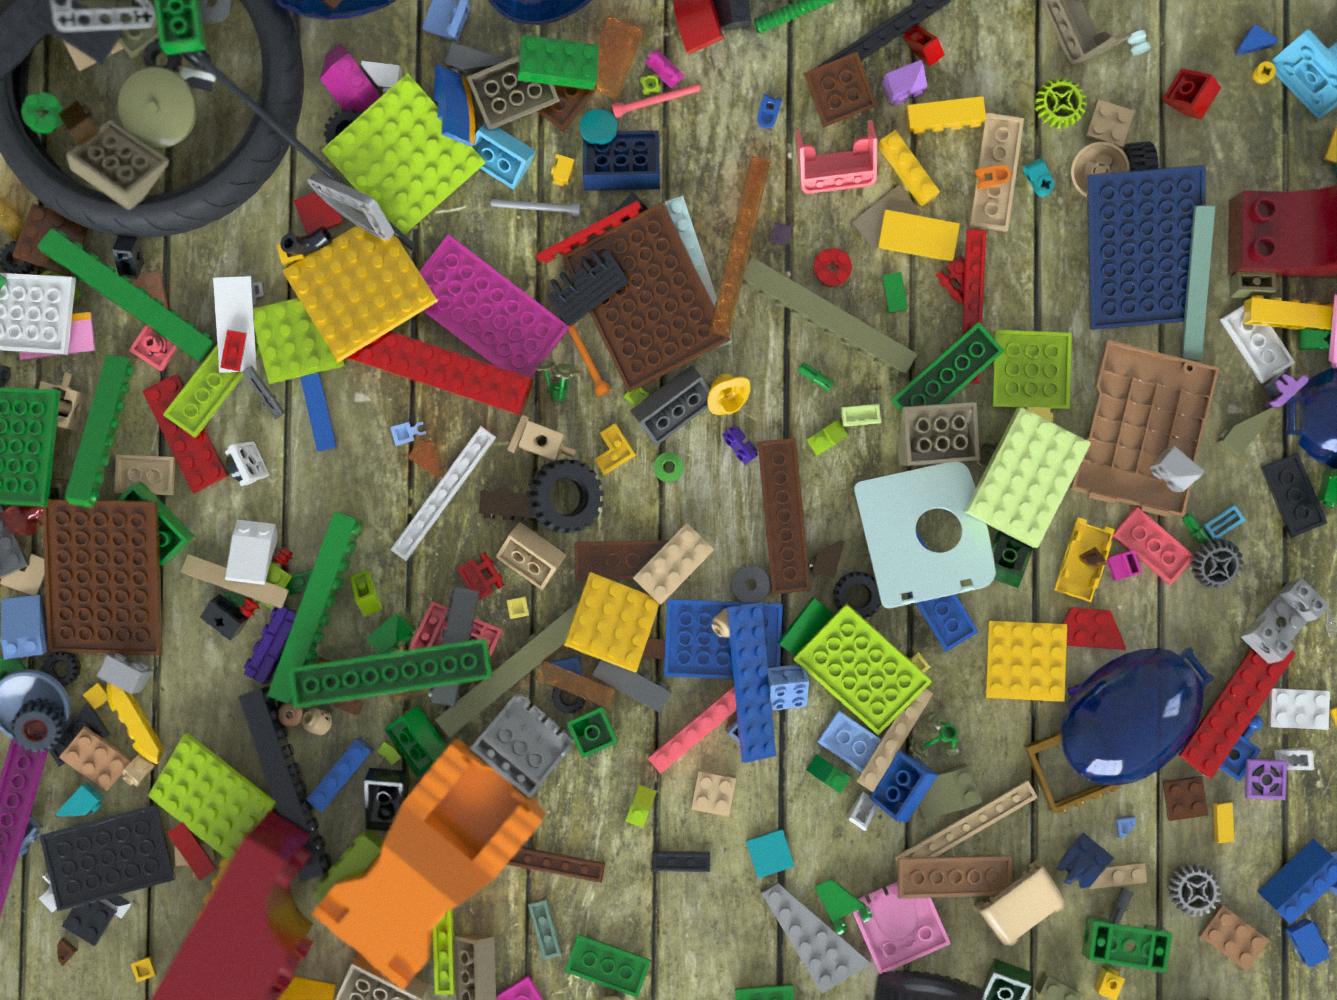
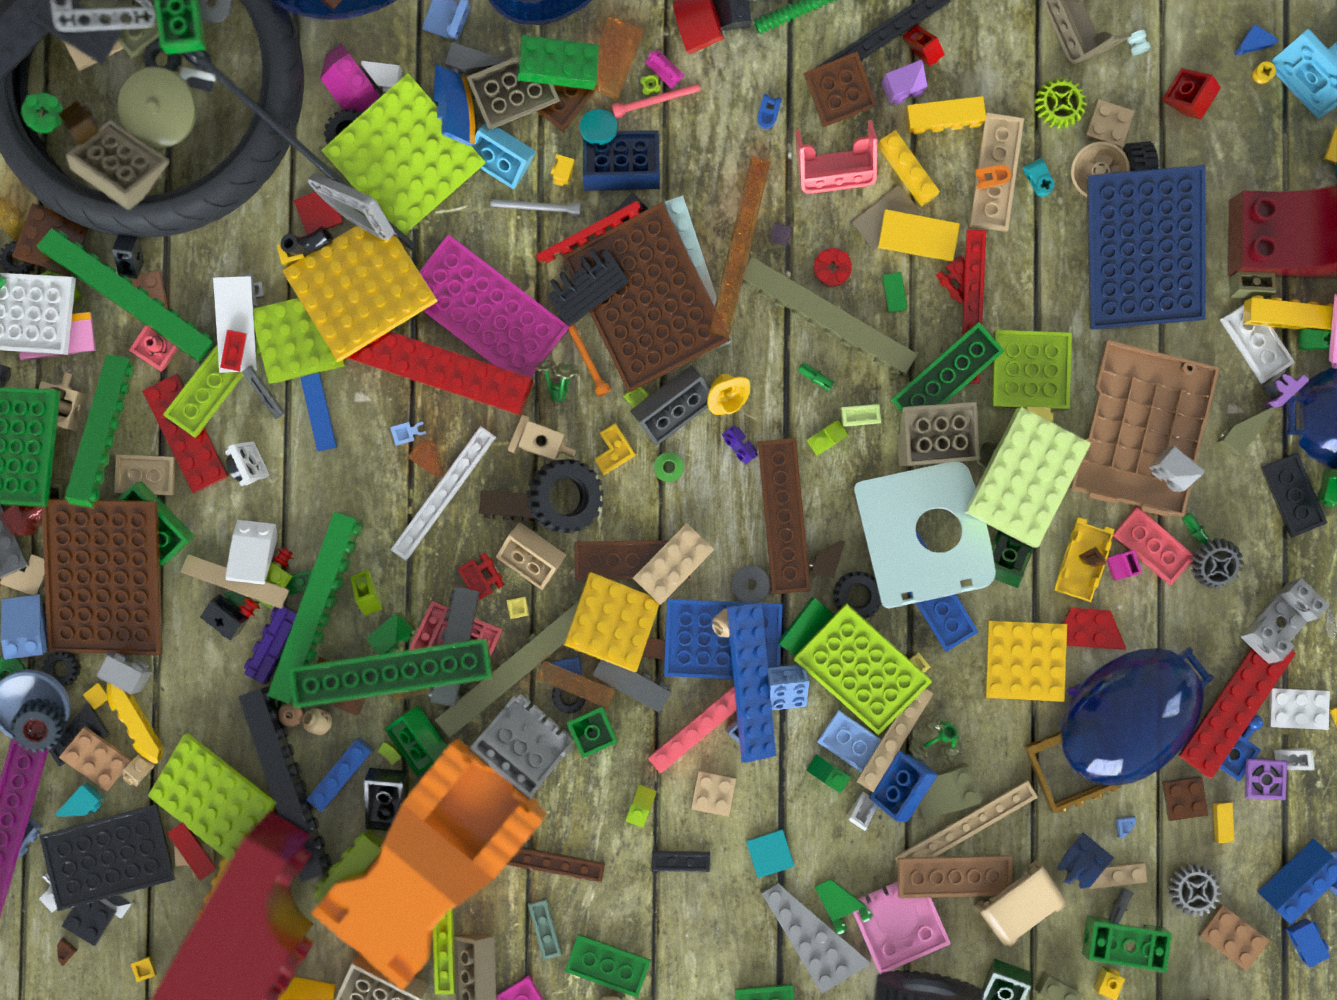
sand green tile [1181,205,1215,360] -> none
medium azure tile [1203,504,1246,541] -> none

